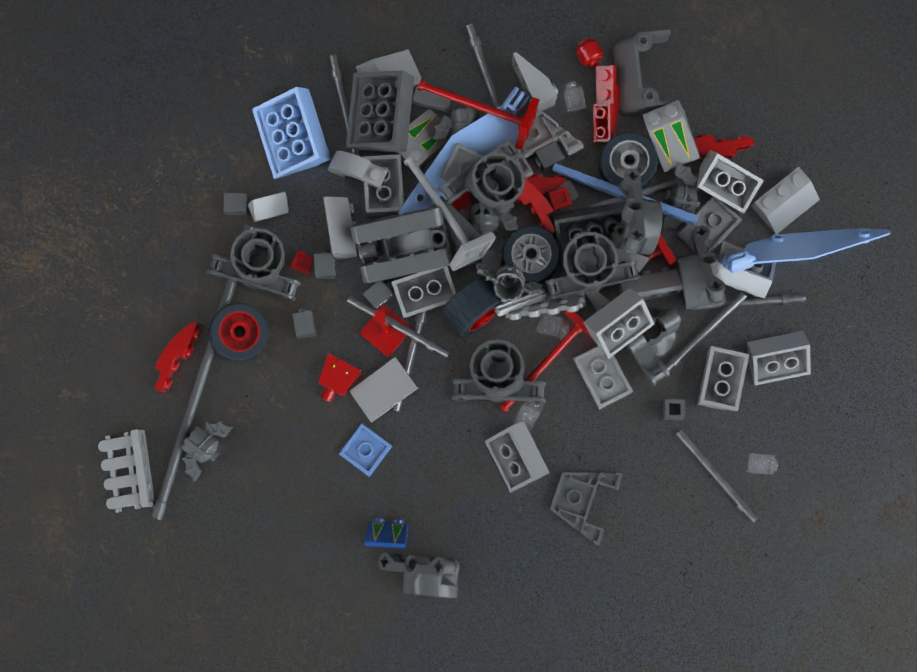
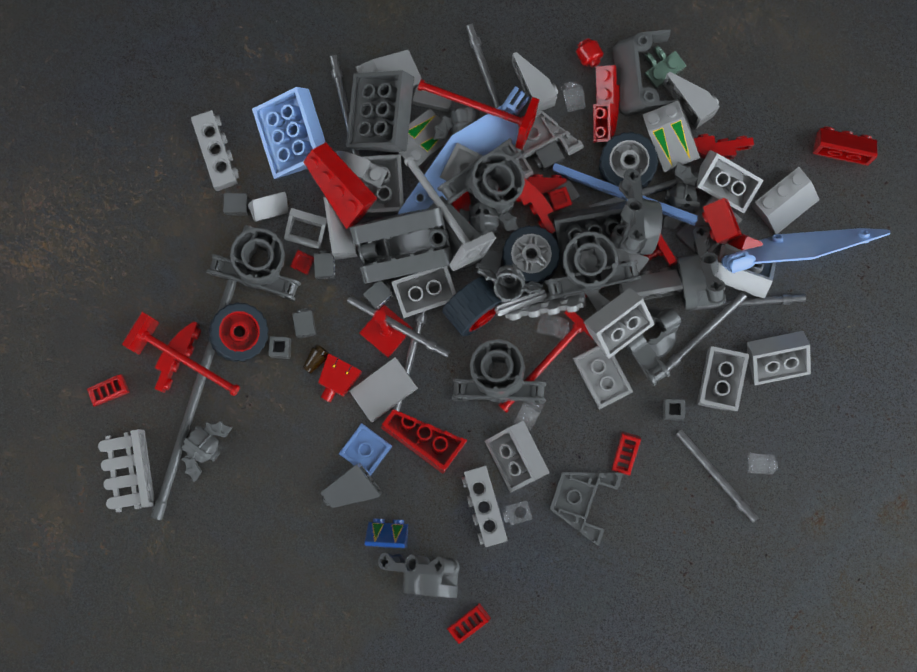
none -> red slope [87,374,130,407]
none -> red tile [122,312,240,396]
none -> light grey brick [191,110,239,191]
none -> dark grey brick [269,336,292,359]
none -> light grey tile [284,208,328,250]
none -> red wedge [303,142,377,229]
none -> dark brown cone [303,344,329,374]
none -> dark grey slope [320,463,383,508]
none -> red wedge [381,409,467,474]
none -> red slope [447,603,491,644]
none -> light grey brick [461,466,508,548]
none -> clear bracket [503,501,532,526]
none -> red slope [611,431,641,476]
none -> sand green hinge [644,46,687,89]
none -> light grey slope [663,72,720,129]
none -> red slope [702,198,742,244]
none -> slope [727,234,763,250]
none -> red slope [813,127,878,166]

